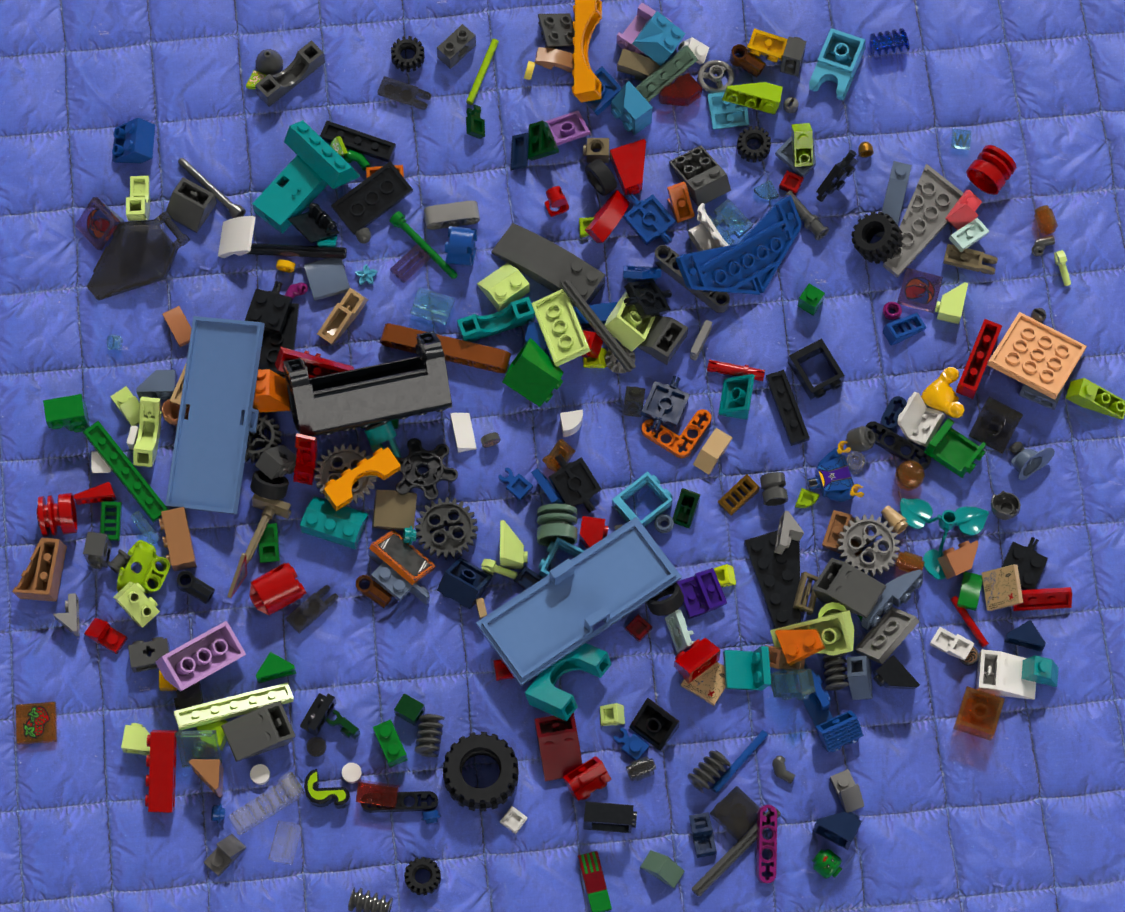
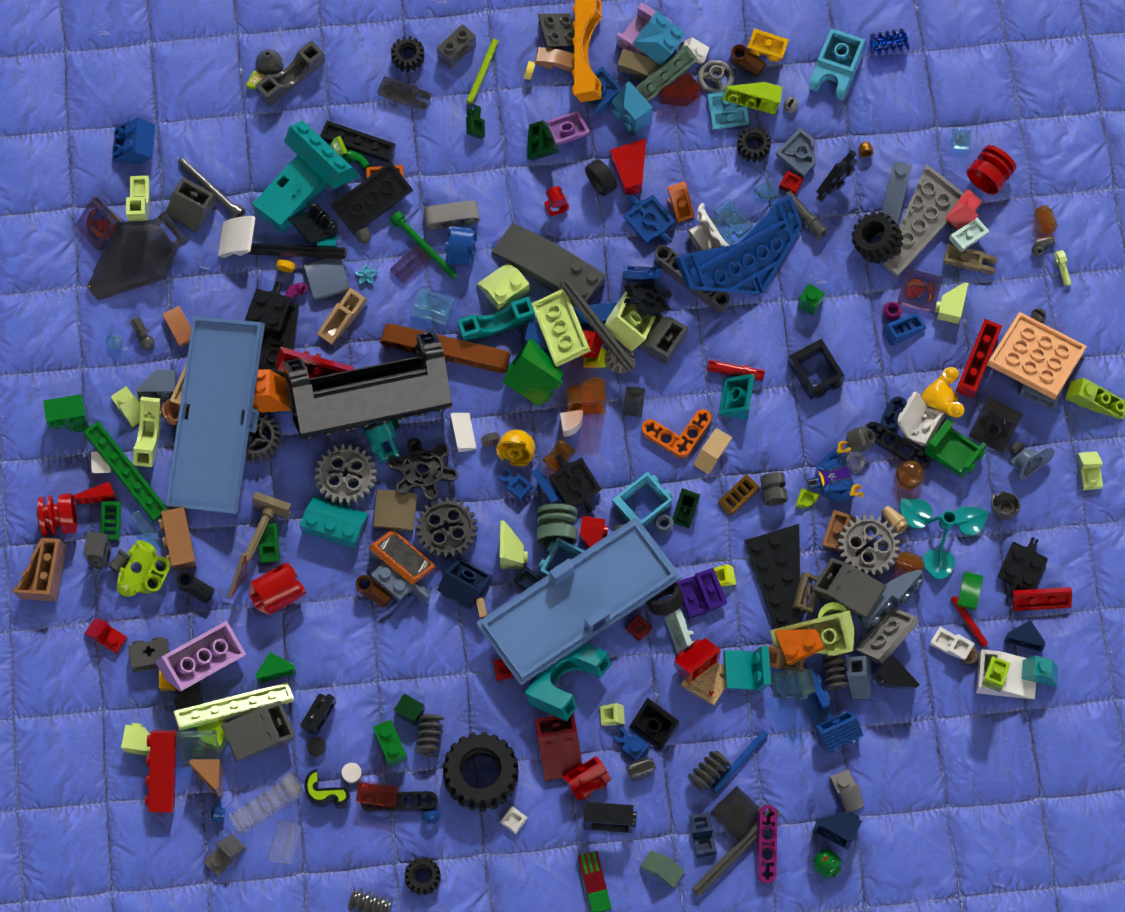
clear orange tile [16,702,57,745] -> none
light grey slope [53,593,80,636] -> none
yellowish green brick [113,582,160,628] -> none
white tile [126,426,139,450] -> none
black tyre [250,470,289,500] -> none
white tile [250,764,270,785] -> none
dark grey brick [255,444,296,480] -> none
clear smoke hinge [286,585,339,634] -> none
red slope [294,433,317,485] -> none
light orange arch [323,447,401,511] -> none
dark green plate [326,710,360,739] -> none
teal plate [403,526,416,545] -> none
yellowish green bar [481,559,517,579] -> none
dark blue tile [510,133,529,170] -> none
lime tile [579,217,594,238] -> none
dark tan brick [583,138,609,163] -> none
red slope [585,190,630,243] -> none
dark blue plate [641,376,690,433] -> none
dark grey slope [669,146,731,207] -> none
light grey tile [690,320,712,361] -> none
black plate [766,370,810,446] -> none
dark grey arm [772,756,795,784] -> none
light grey slope [774,511,804,554] -> none
dark grey brick [780,37,807,77] -> none
lime slope [791,123,813,167] -> none
nougat slope [937,540,978,580] -> none
clear orange brick [953,686,1005,741] -> none
tan tile [982,564,1023,611] -> none
none -> dark grey axle [130,317,155,350]
none -> yellow cylinder [496,430,536,467]
none -> clear orange slope [566,377,606,415]
none -> lime slope [981,656,1011,692]
none -> yellowish green slope [1078,451,1103,490]

